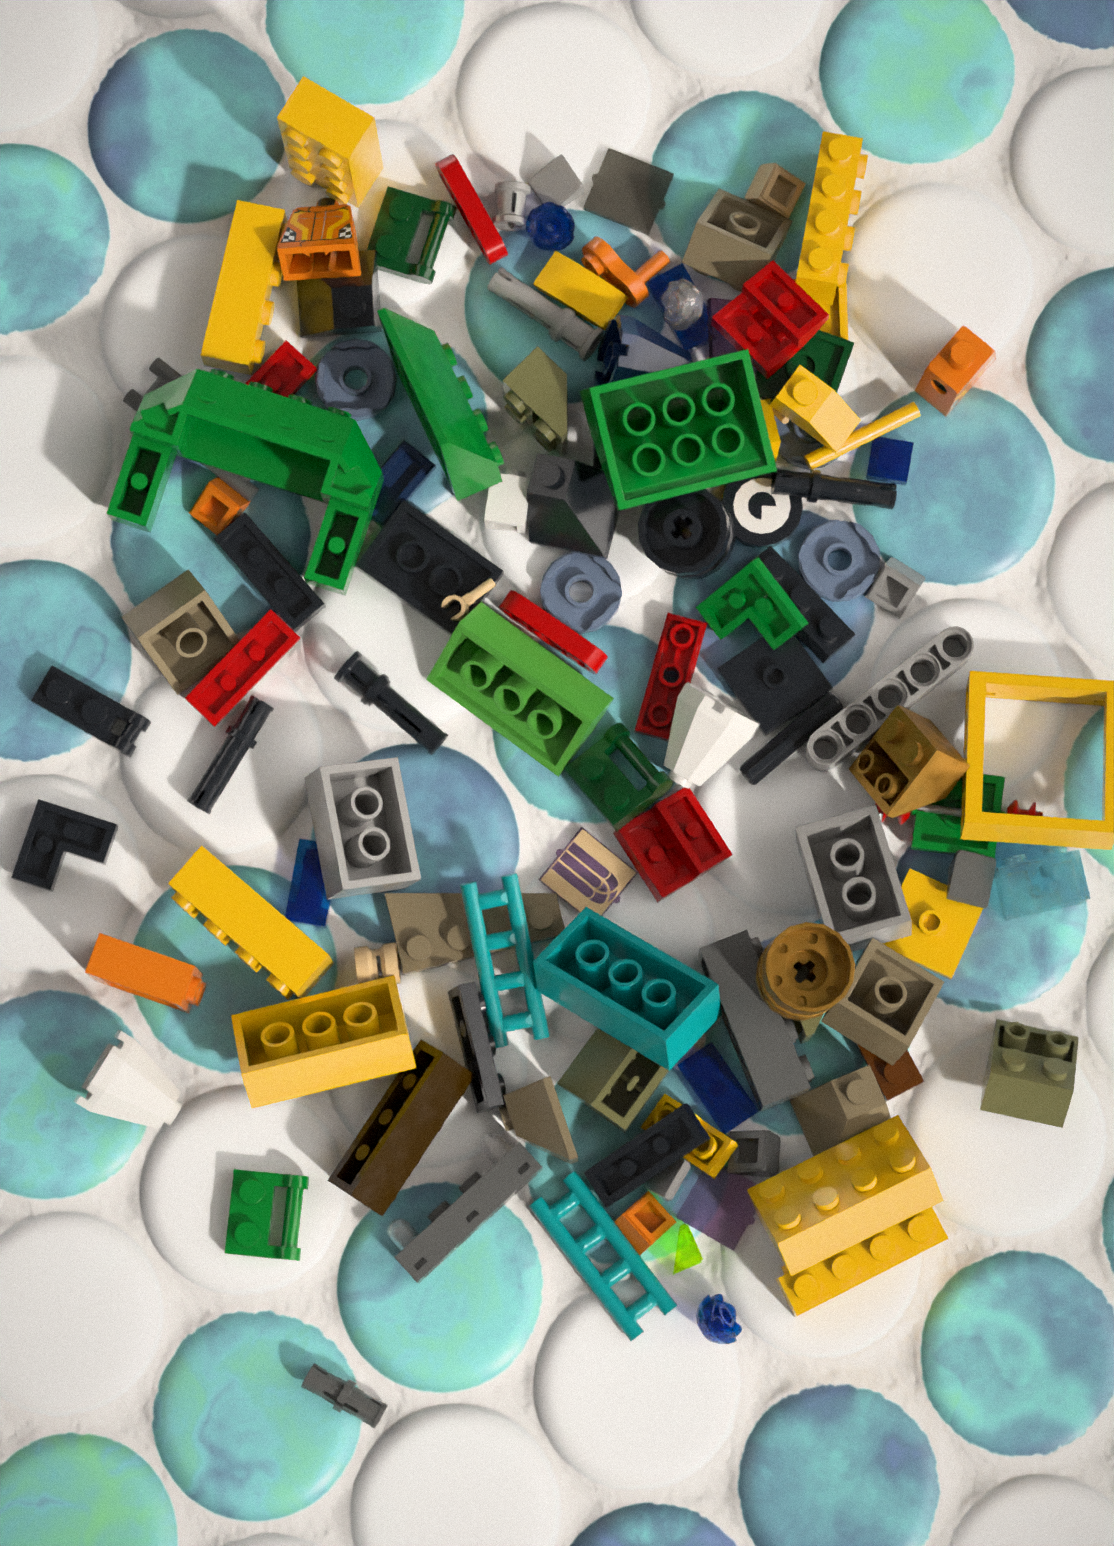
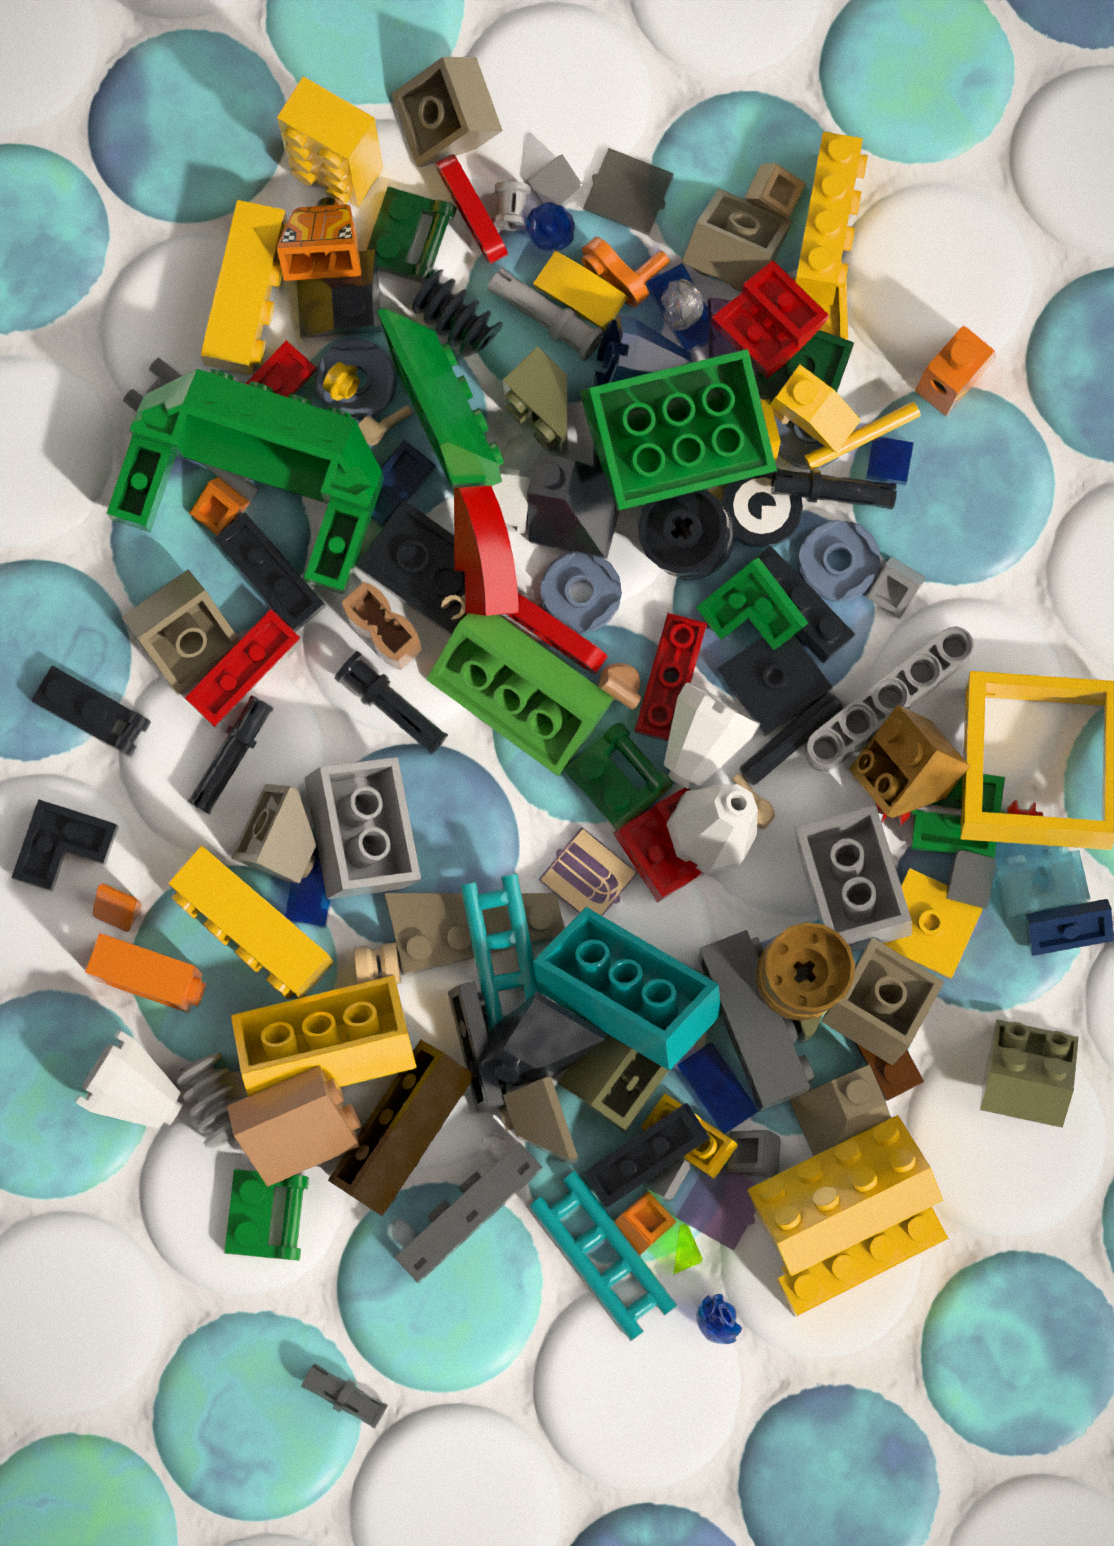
none -> orange slope [93,883,142,932]
none -> light grey piece [176,1053,242,1148]
none -> medium nougat brick [227,1065,361,1187]
none -> slope [231,784,317,883]
none -> yellow plate [323,362,360,401]
none -> medium nougat brick [342,582,422,670]
none -> tan hand [358,405,413,445]
none -> dark tan slope [391,57,503,167]
none -> black piece [412,269,503,357]
none -> red slope [454,485,519,616]
none -> black slope [481,992,606,1087]
none -> medium nougat plate [598,663,641,710]
none -> white cone [667,784,758,874]
none -> tan hand [732,774,775,830]
none -> dark blue plate [1026,899,1114,956]

